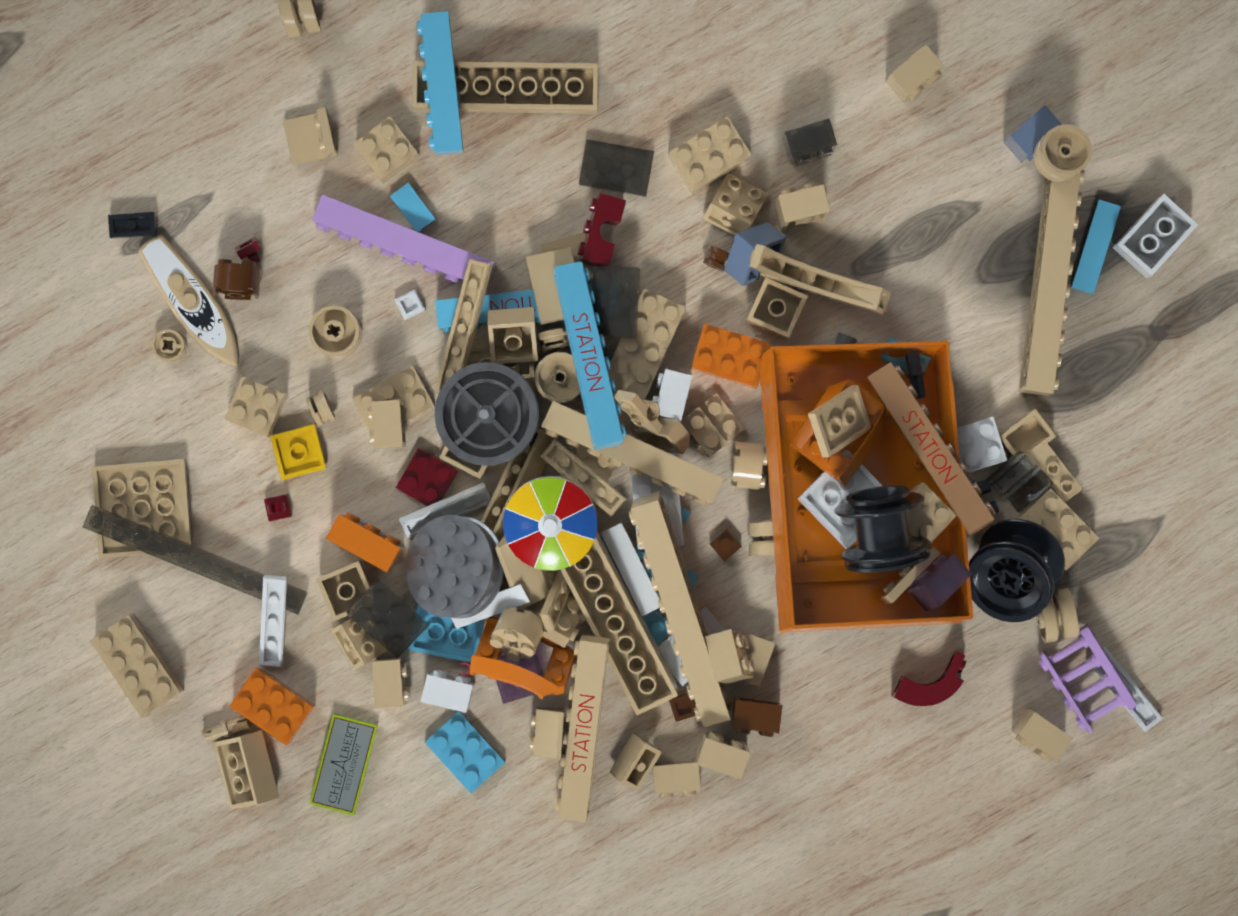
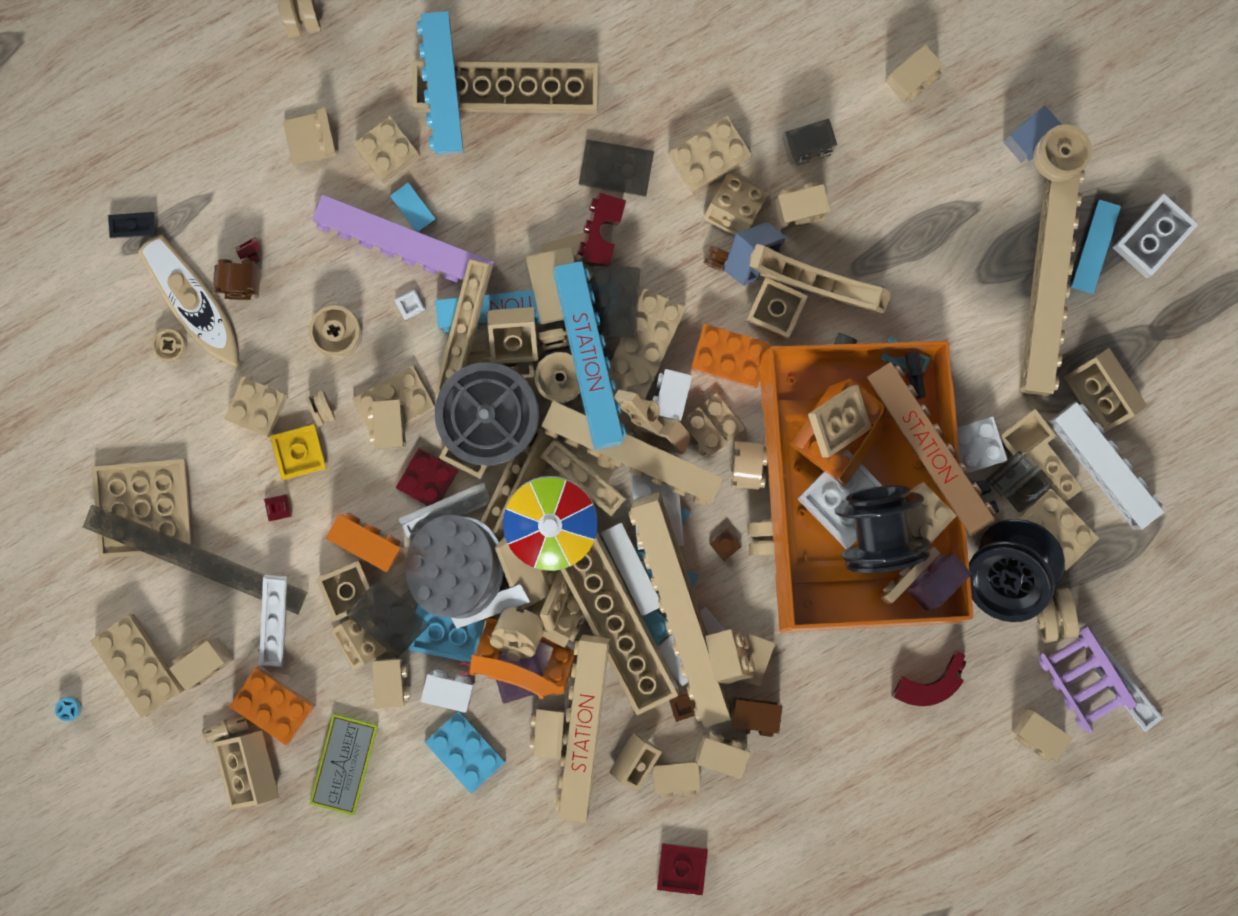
none -> medium azure wheel [55,697,82,721]
none -> tan brick [169,637,234,691]
none -> dark red plate [657,843,708,896]
none -> white brick [1048,402,1164,530]
none -> tan slope [1064,348,1147,432]

